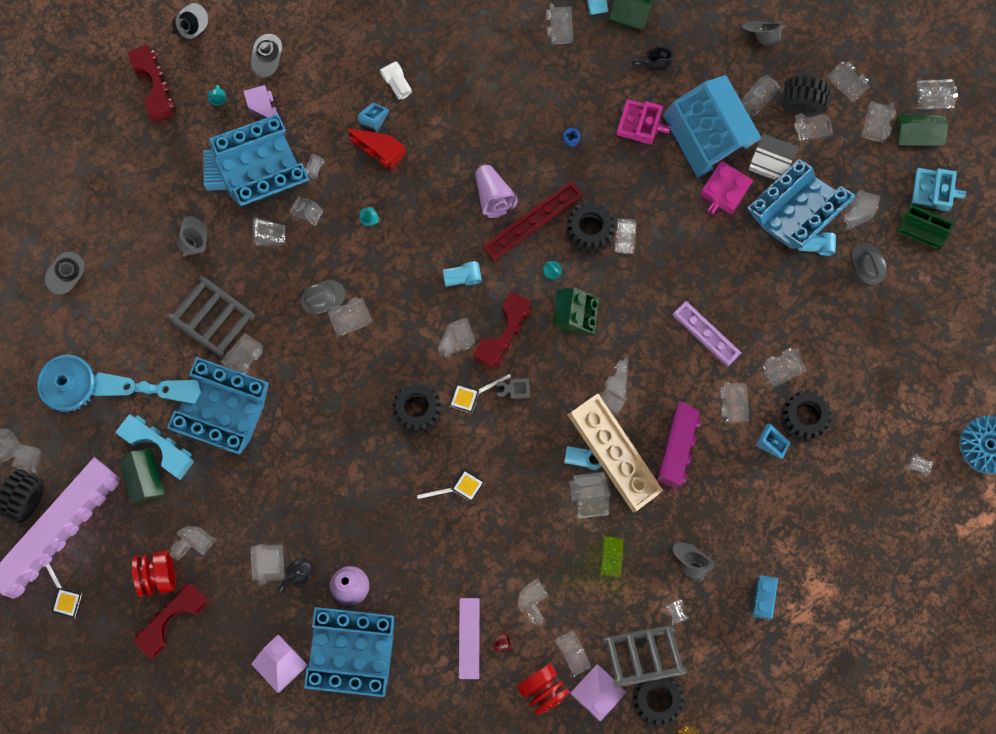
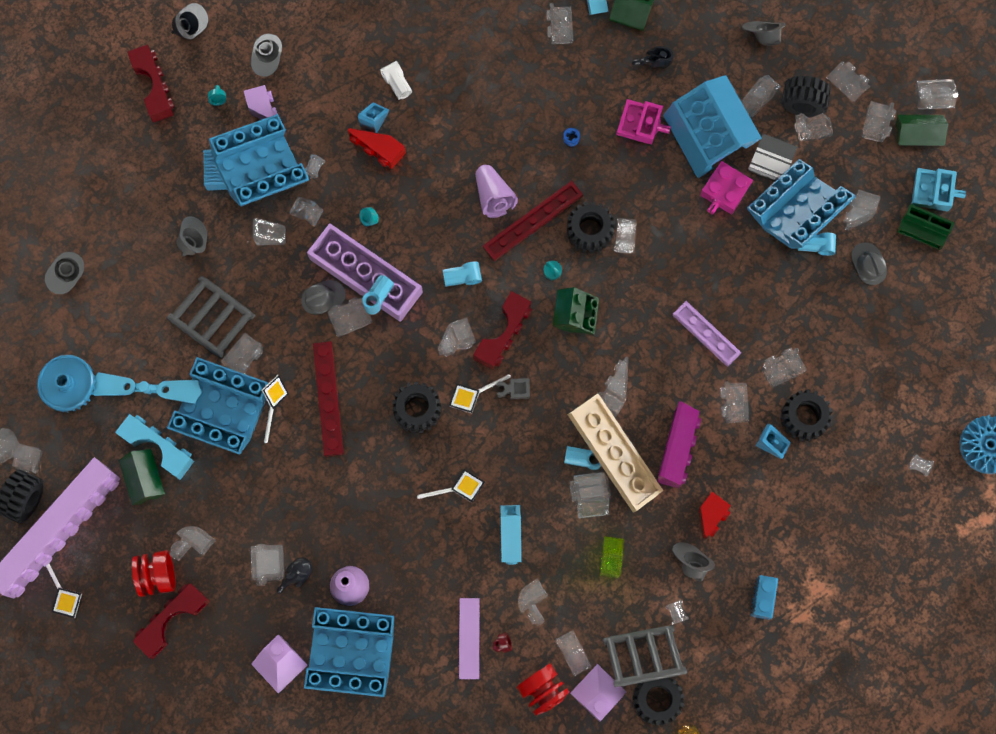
none -> piece [262,375,289,443]
none -> lavender brick [307,223,423,322]
none -> dark red plate [313,341,344,457]
none -> medium azure piece [362,275,394,315]
none -> medium azure slope [501,505,522,565]
none -> red slope [698,492,731,539]

